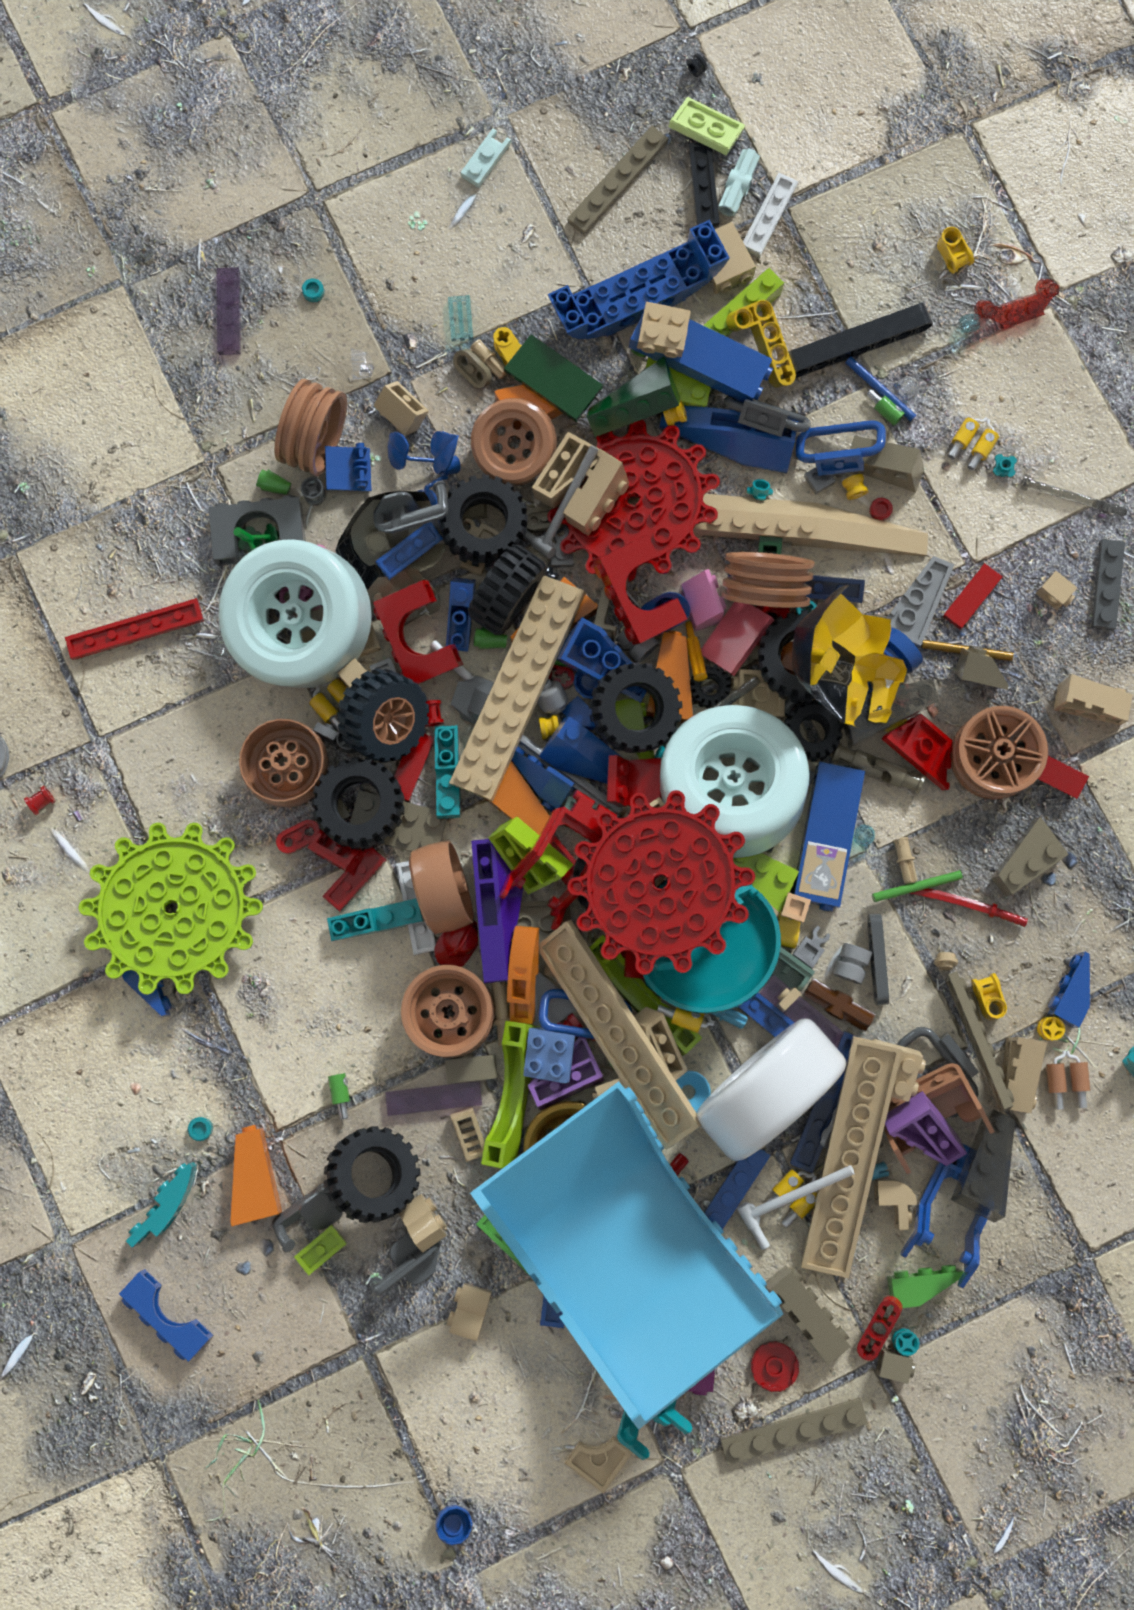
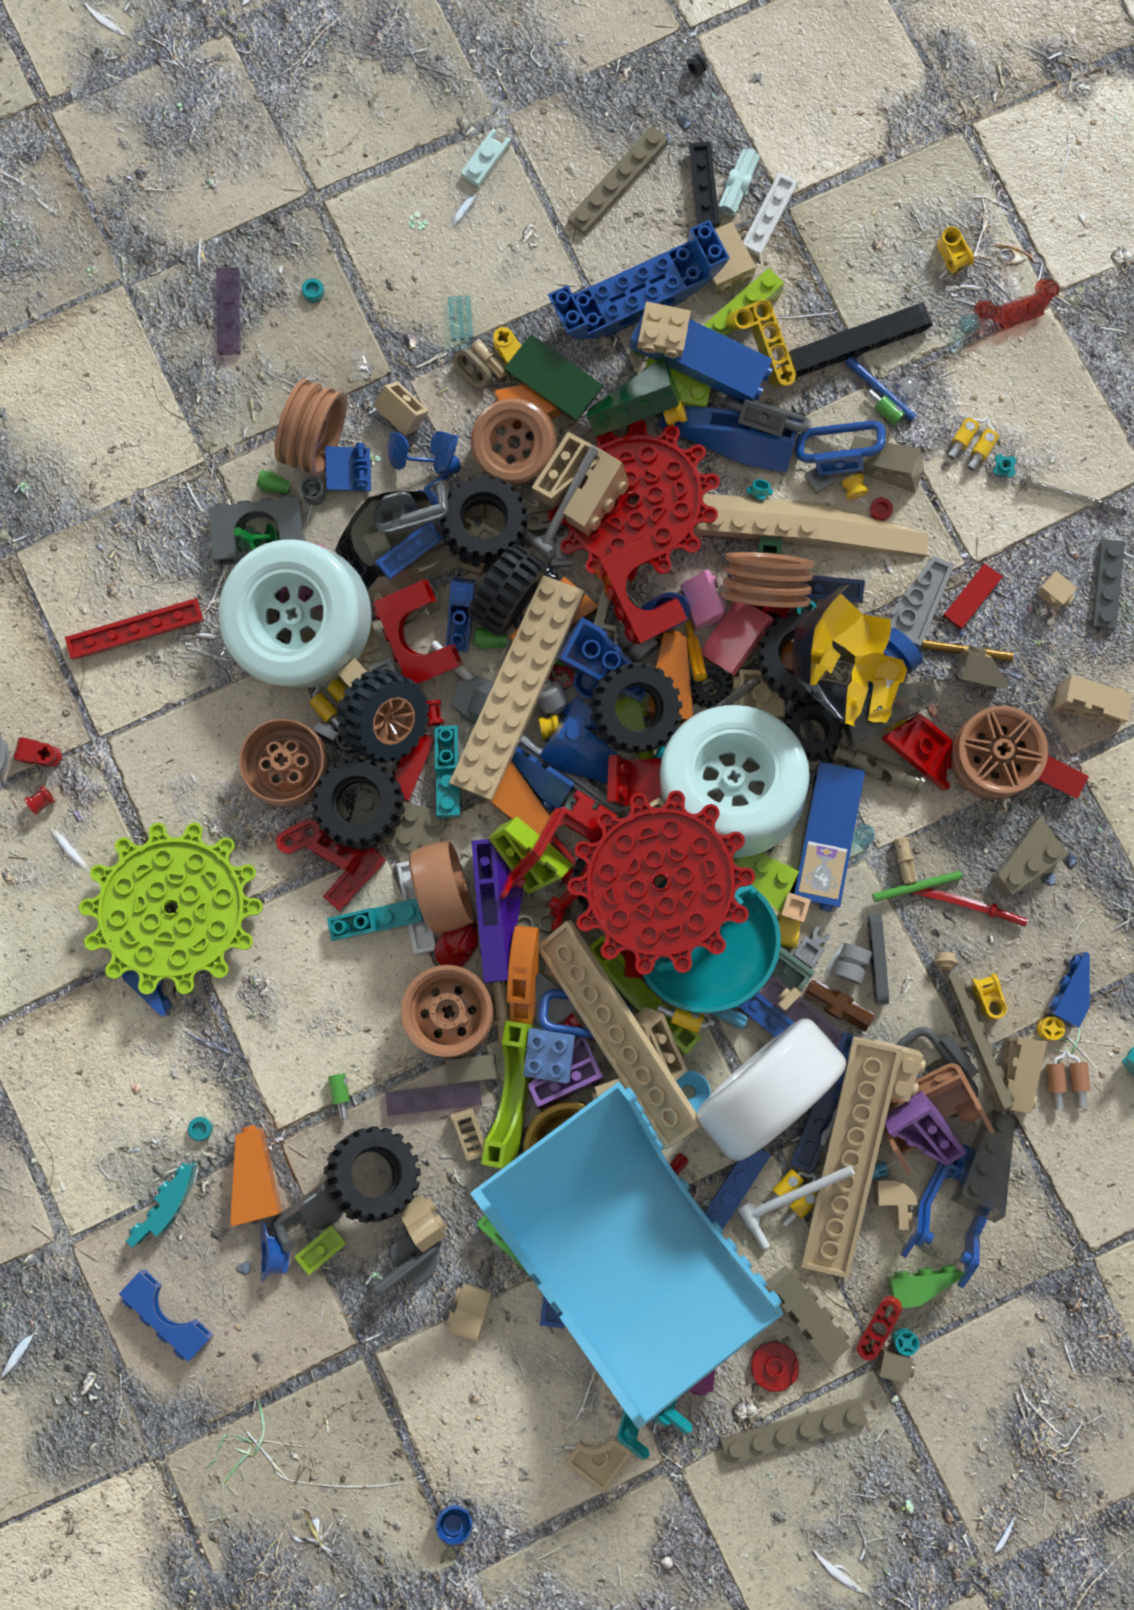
yellowish green tile [668,97,745,156] -> none
none -> red piece [13,737,62,767]
none -> blue piece [260,1221,290,1282]

